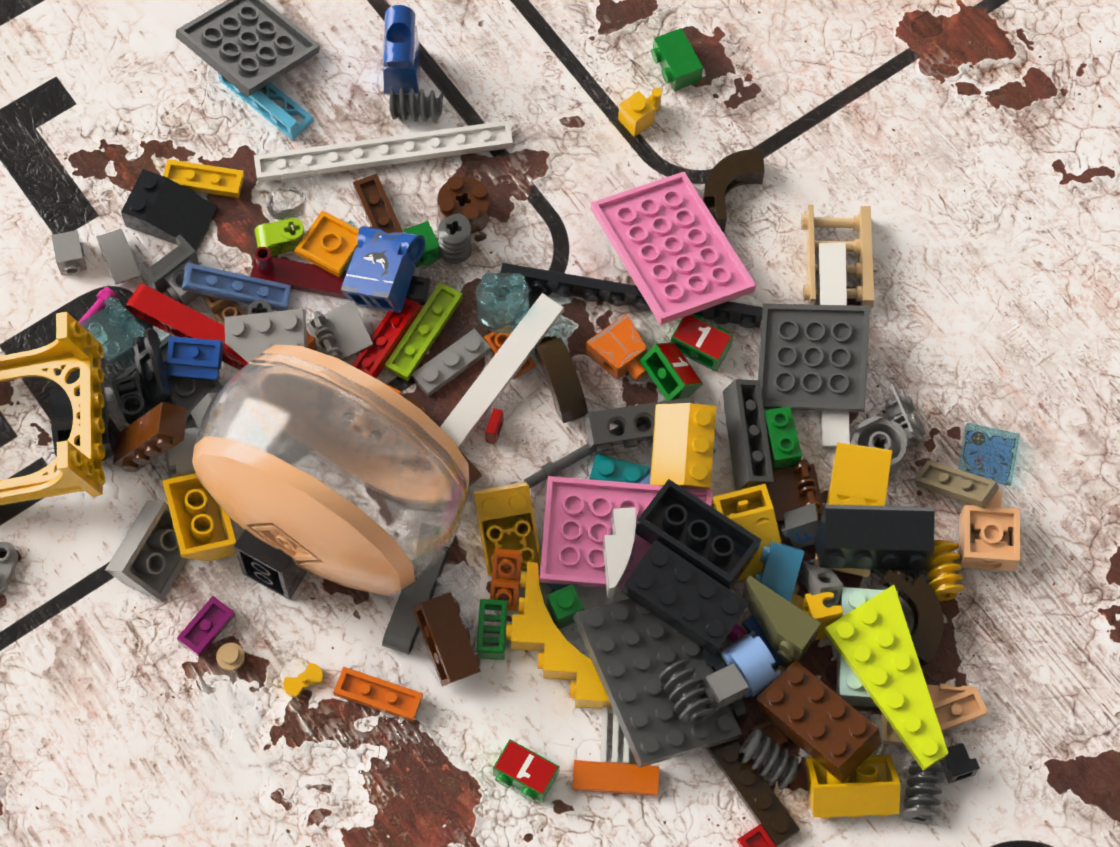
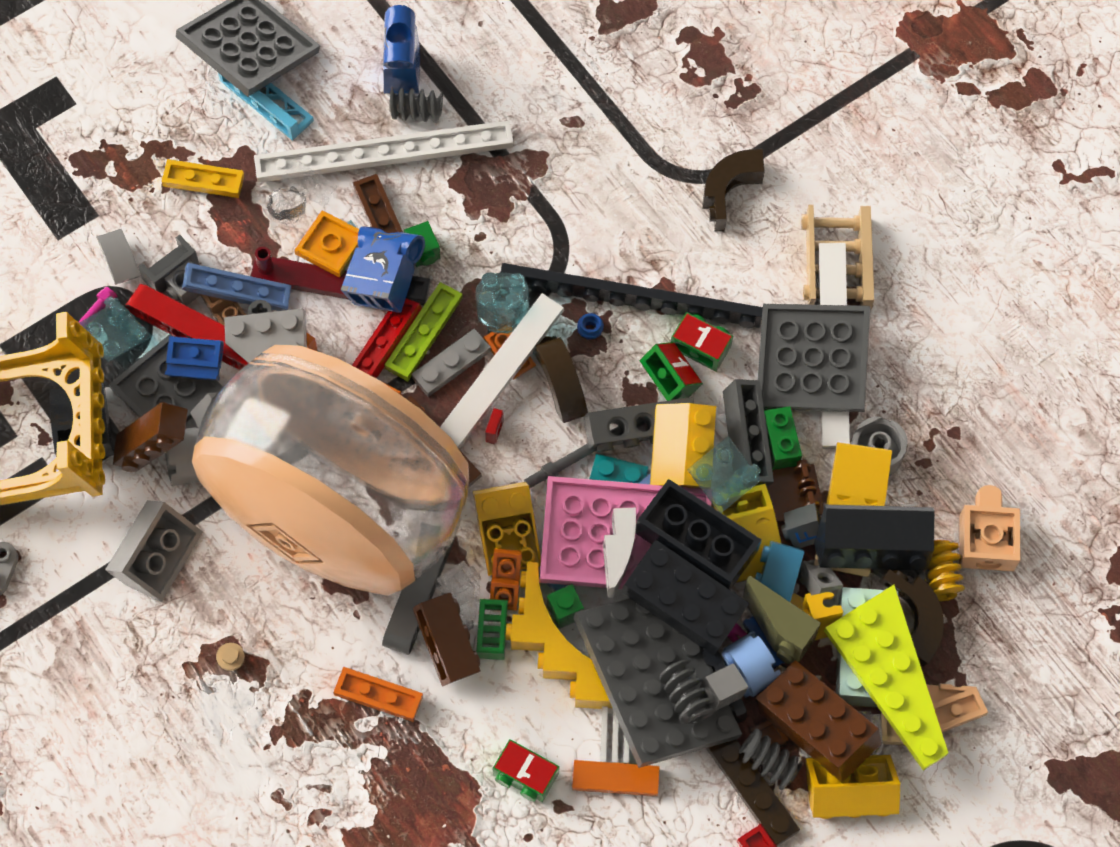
light grey brick [51,230,87,275] -> none
black piece [110,371,148,425] -> none
black slope [121,169,218,252] -> none
black hinge [133,328,172,407] -> none
yellow slope [162,473,236,562] -> none
magenta plate [177,596,235,658] -> none
black brick [234,529,307,600] -> none
lime piece [254,218,306,257] -> none
yellow piece [283,663,324,698] -> none
light grey hinge [306,300,374,360] -> none
reddish brown brick [437,175,490,234] -> none
dark grey piece [437,213,472,264] -> none
orange torso [586,314,647,381] -> none
bright pink plate [591,172,756,325] -> none
yellow brick [618,88,662,137] -> none
green brick [651,28,703,91] -> none
light grey hinge [885,384,926,449] -> none
dark grey piece [902,760,945,825] -> none
dark tan plate [914,460,999,509] -> none
black panel [940,743,980,784] -> none
clear light blue tile [958,423,1020,486] -> none
none -> blue plate [577,313,604,339]
none -> clear light blue hinge [687,436,761,513]

